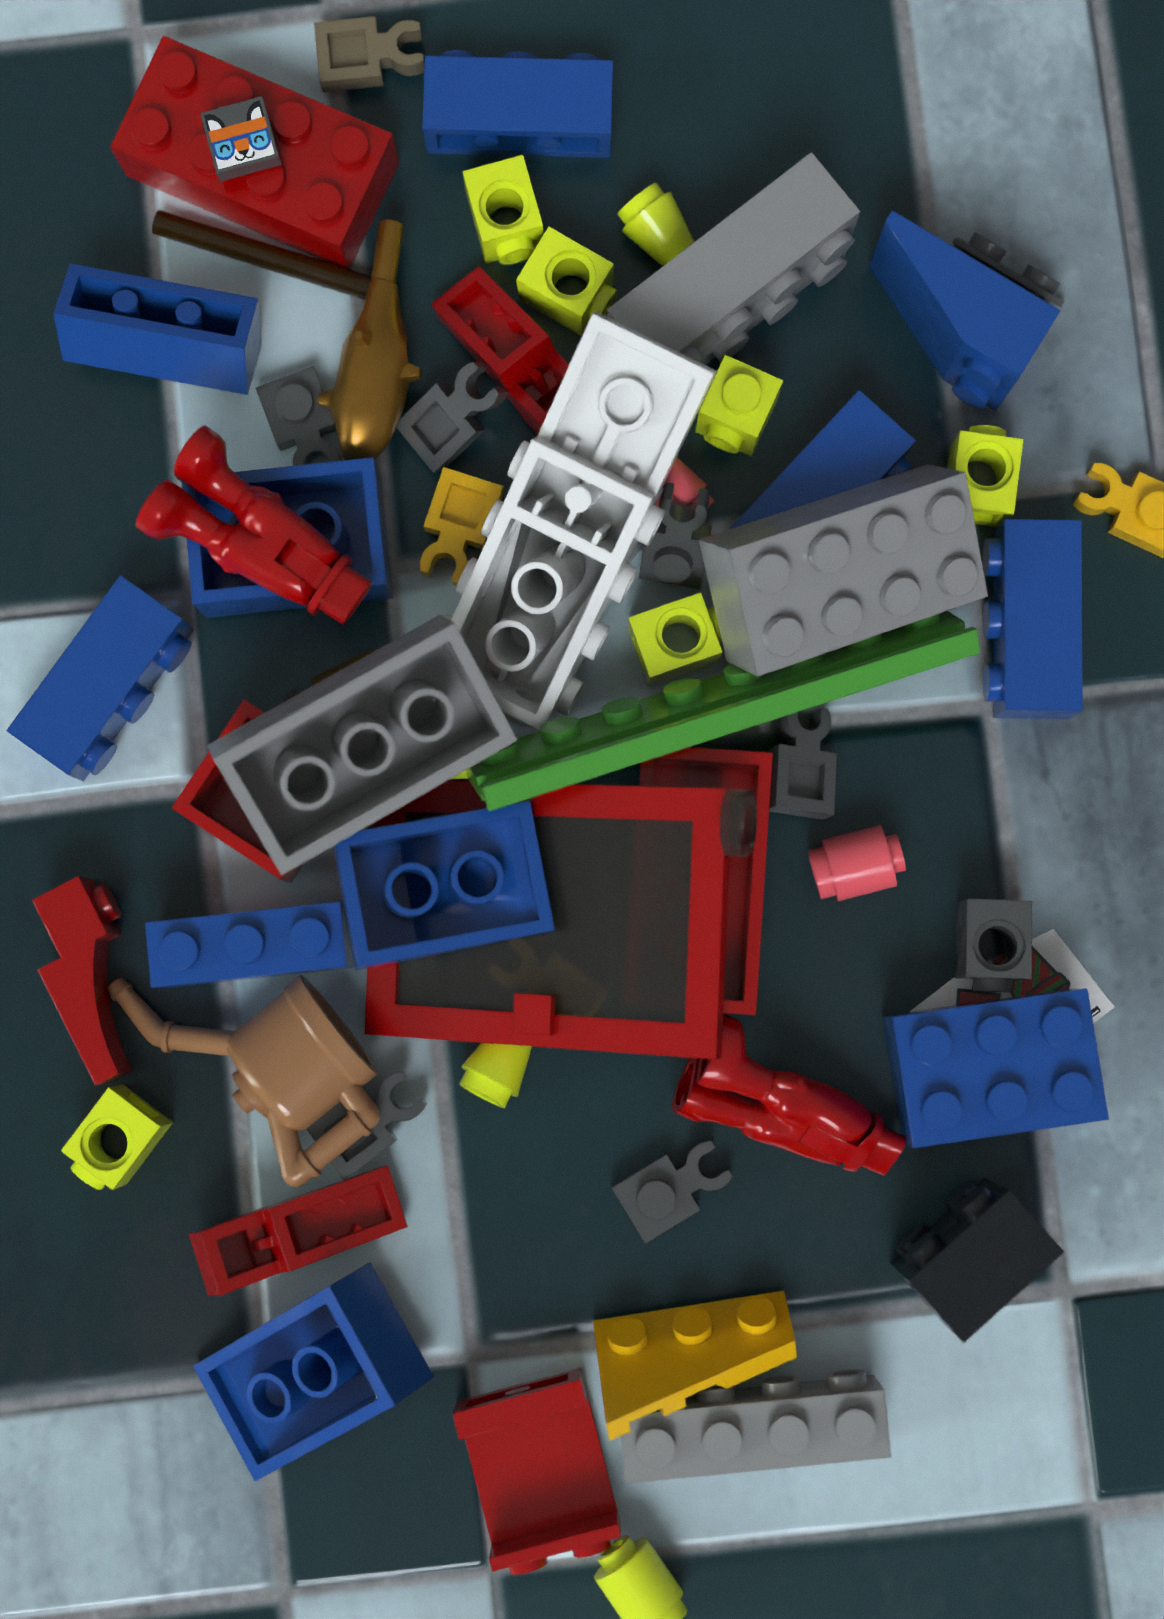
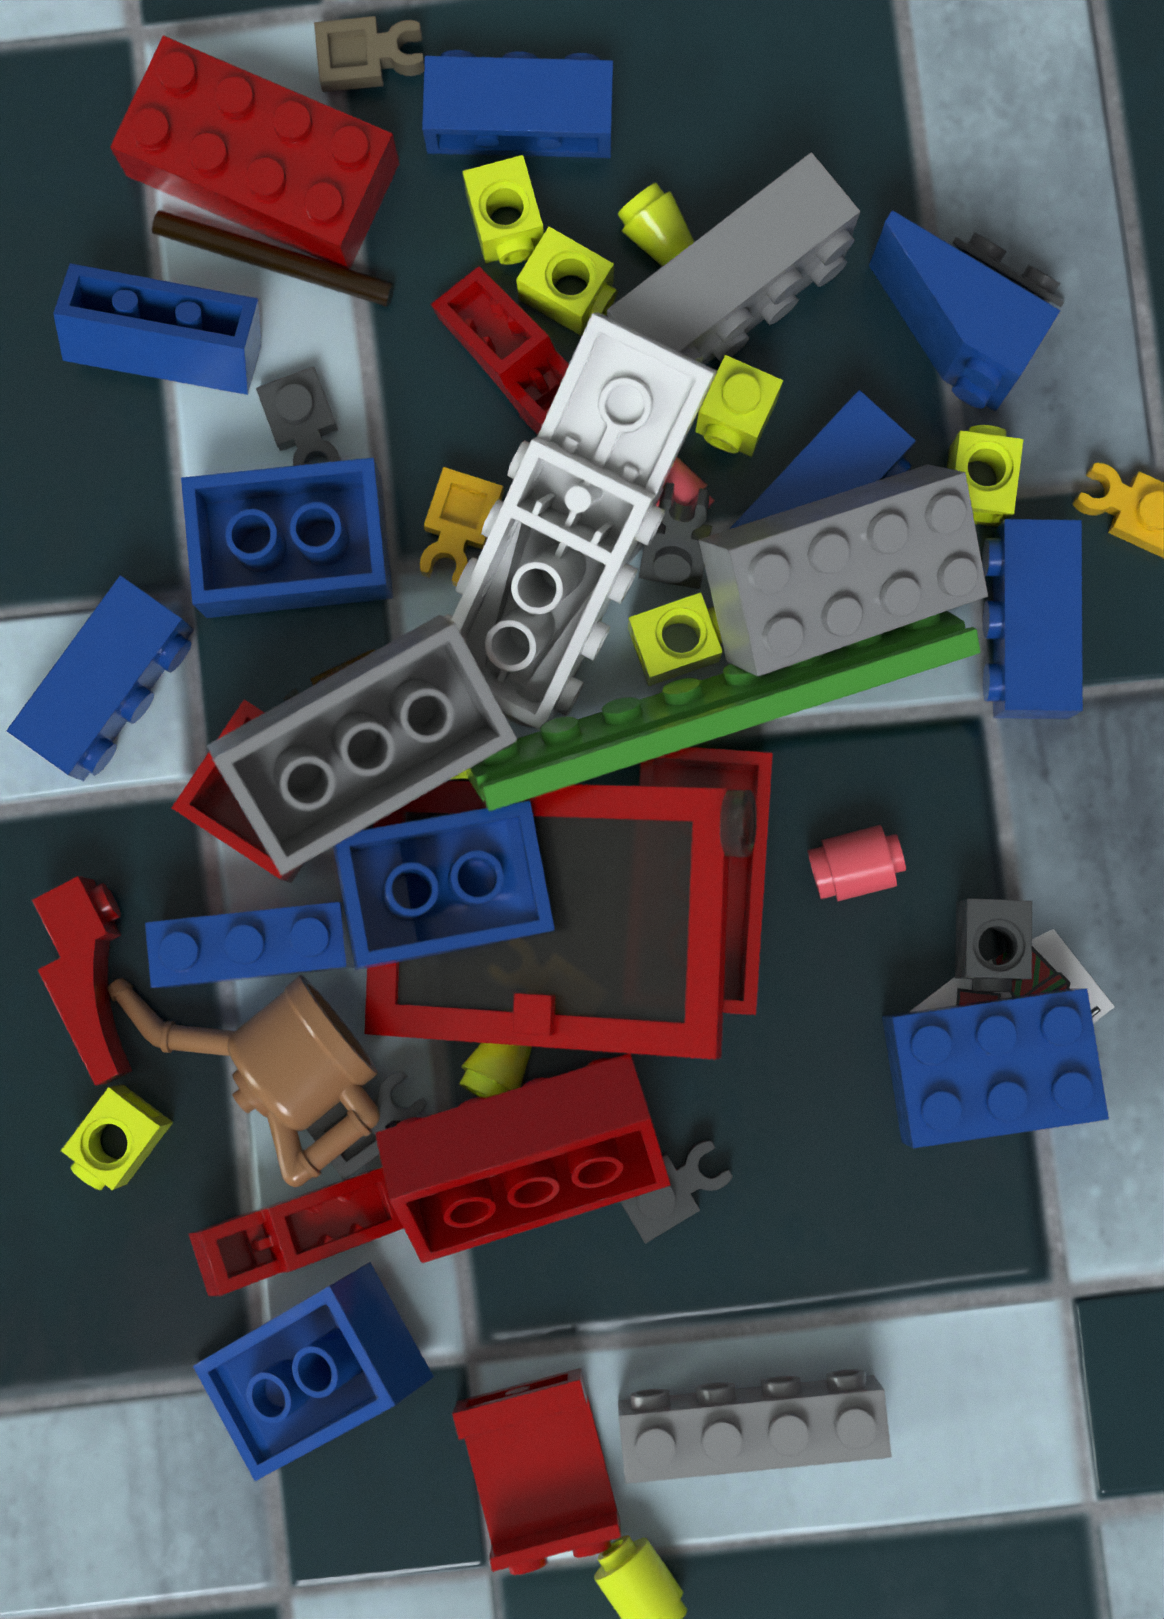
red piece [135,425,373,625] -> none
tile [200,96,282,182] -> none
pearl gold piece [317,220,422,460] -> none
dark grey plate [396,361,508,473] -> none
yellow wing [593,1291,797,1441] -> none
red piece [672,1013,906,1176] -> none
dark grey plate [768,708,837,820] -> none
black brick [890,1178,1064,1343] -> none
none -> red brick [375,1053,671,1263]

